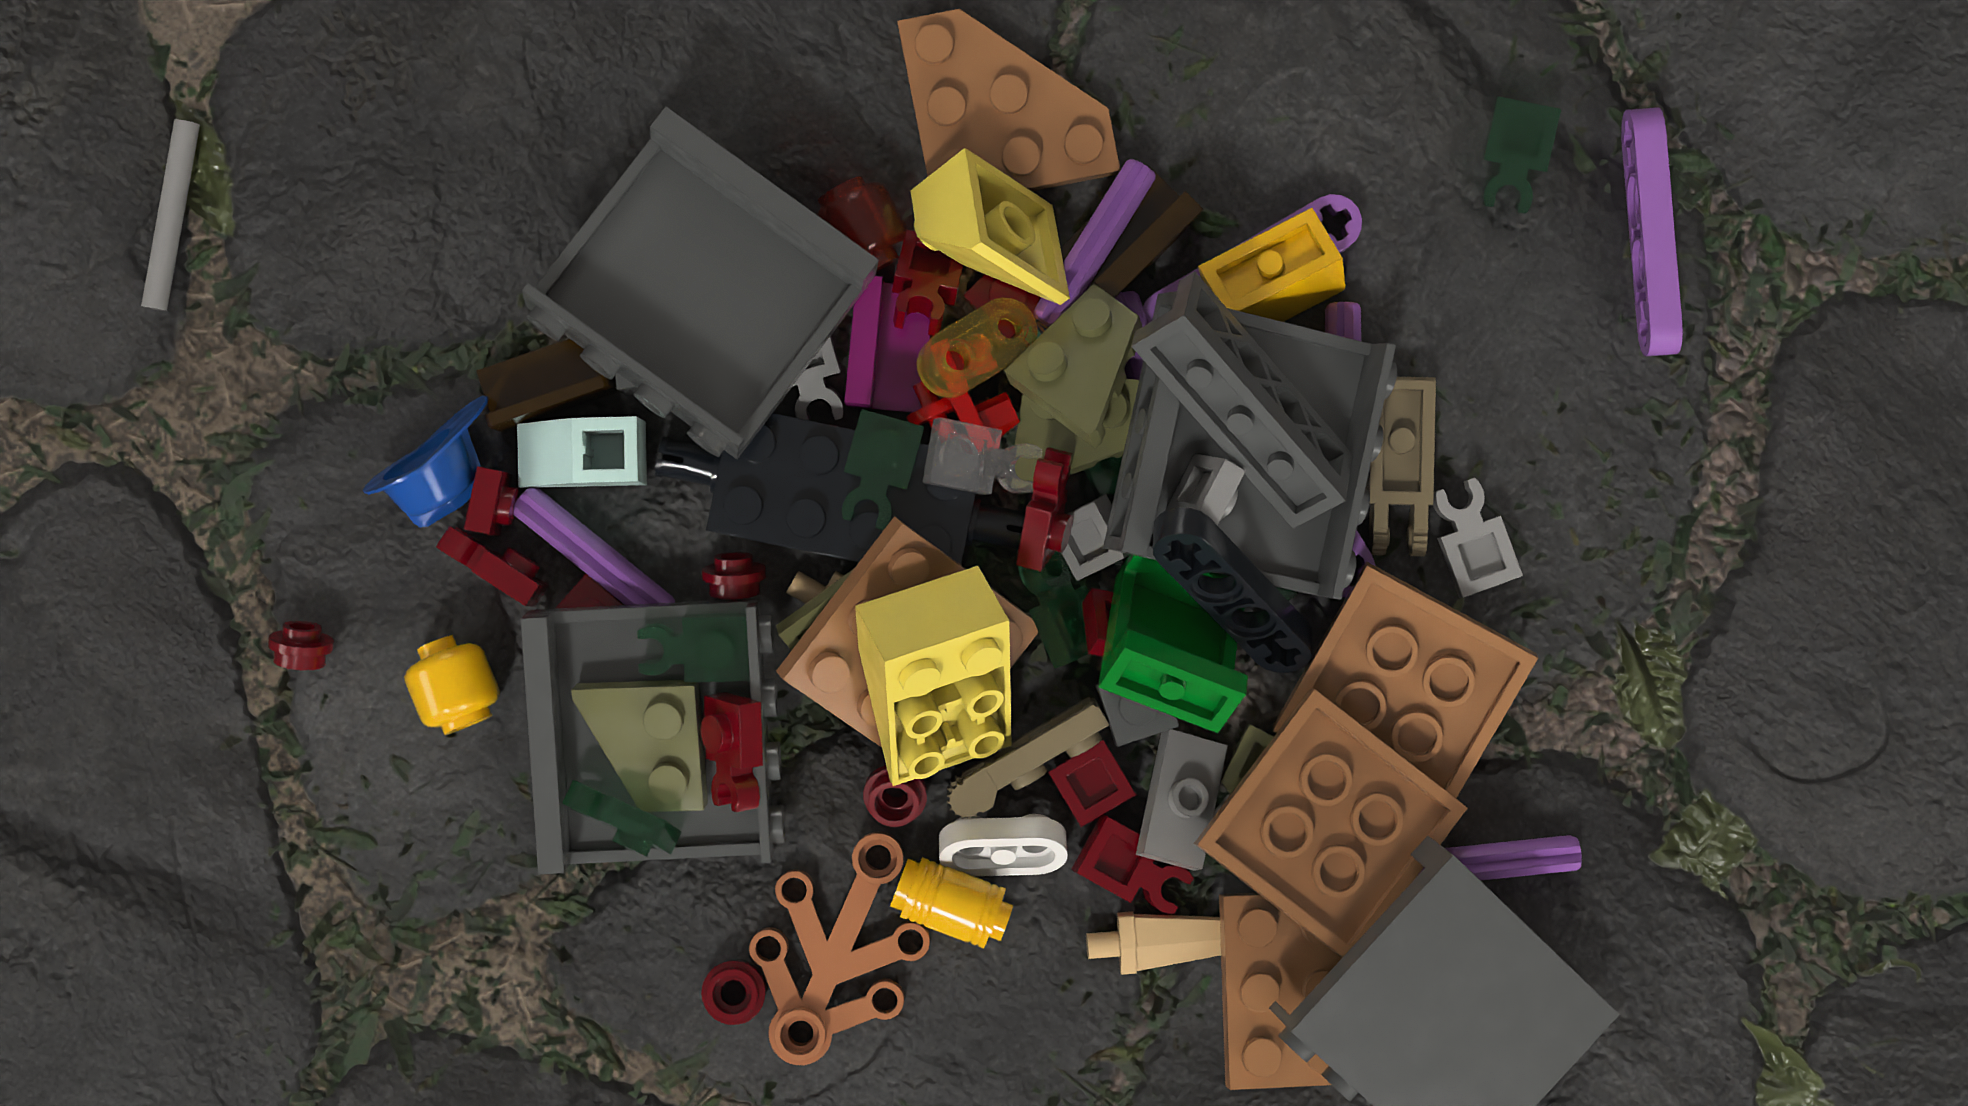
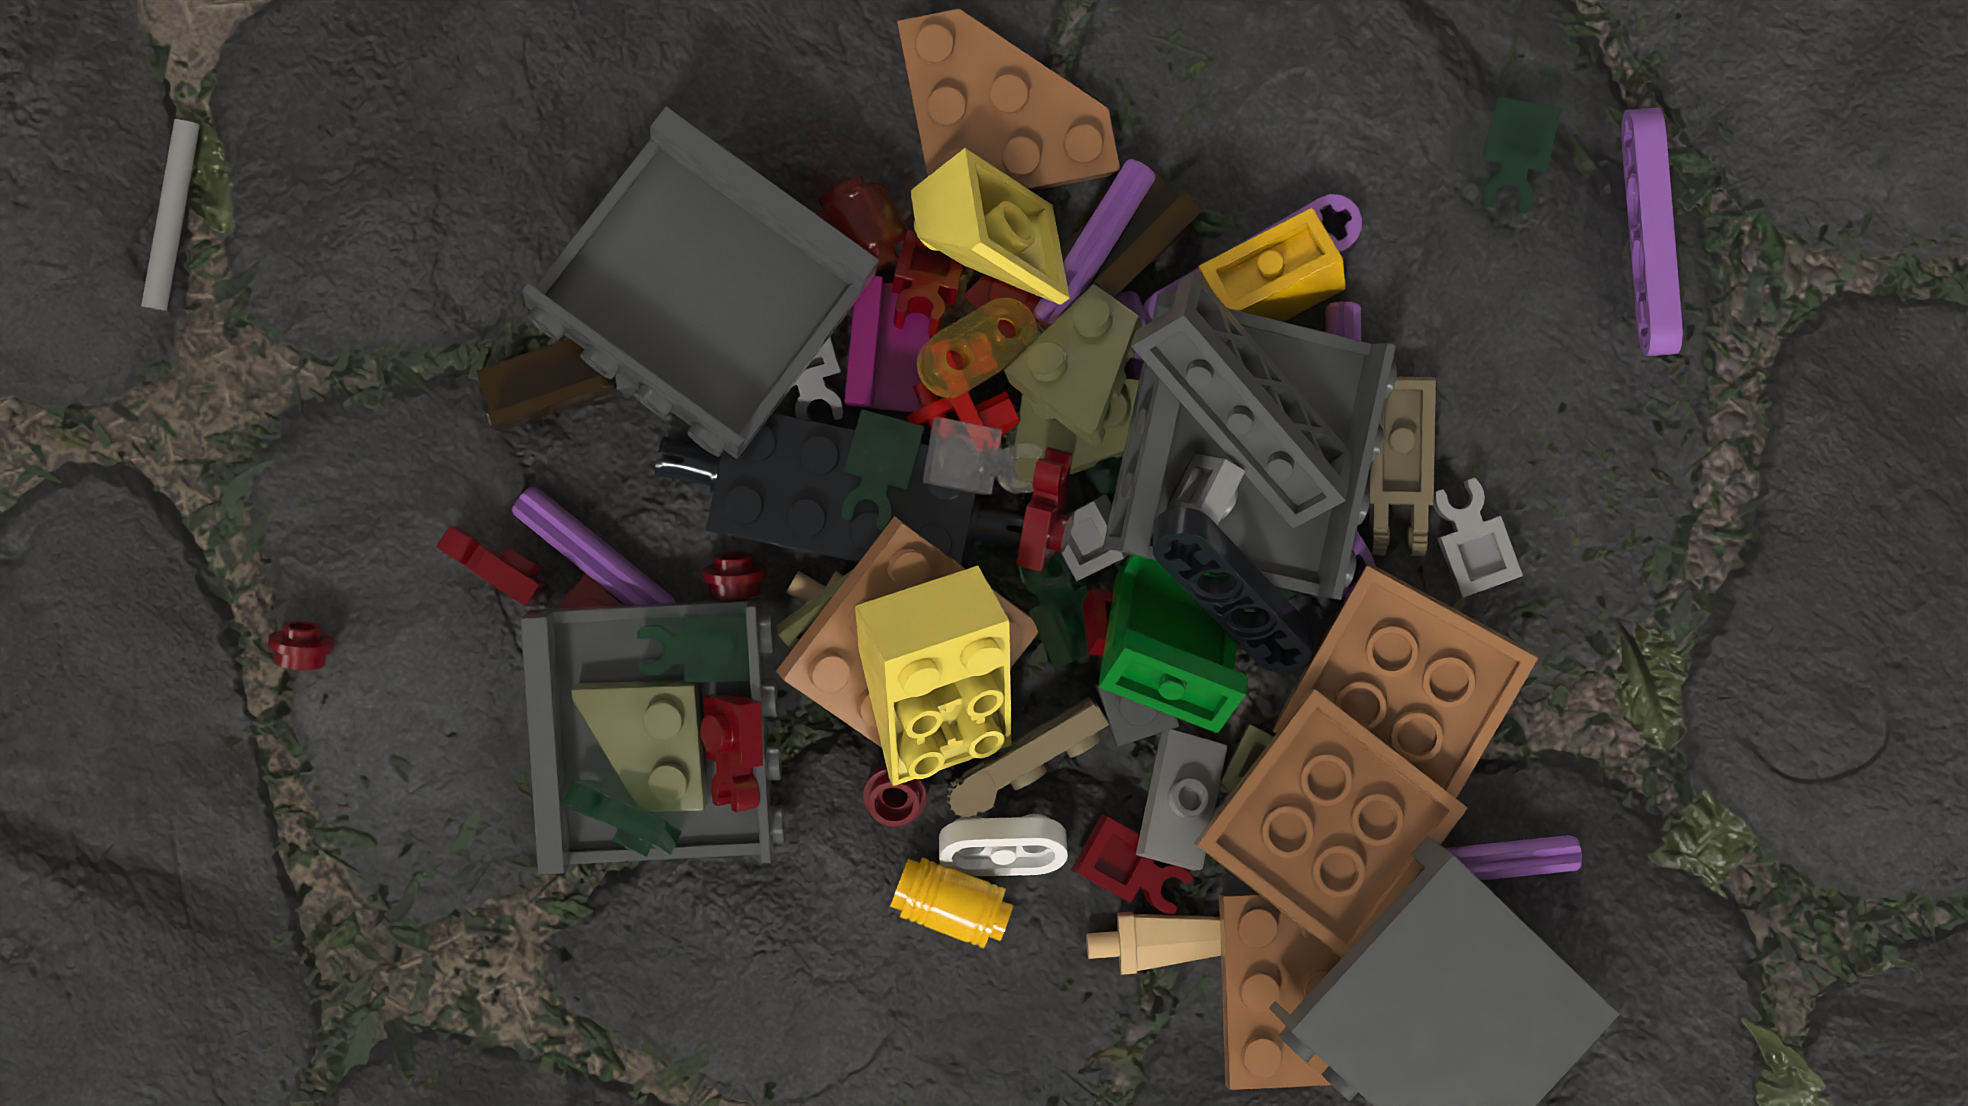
blue piece [363,395,489,527] -> none
yellow head [404,635,500,735] -> none
dark red plate [464,466,519,536] -> none
light aqua slope [517,416,647,488] -> none
dark red plate [701,960,766,1025] -> none
nougat plant [749,832,930,1065] -> none
dark red plate [1048,738,1136,827] -> none

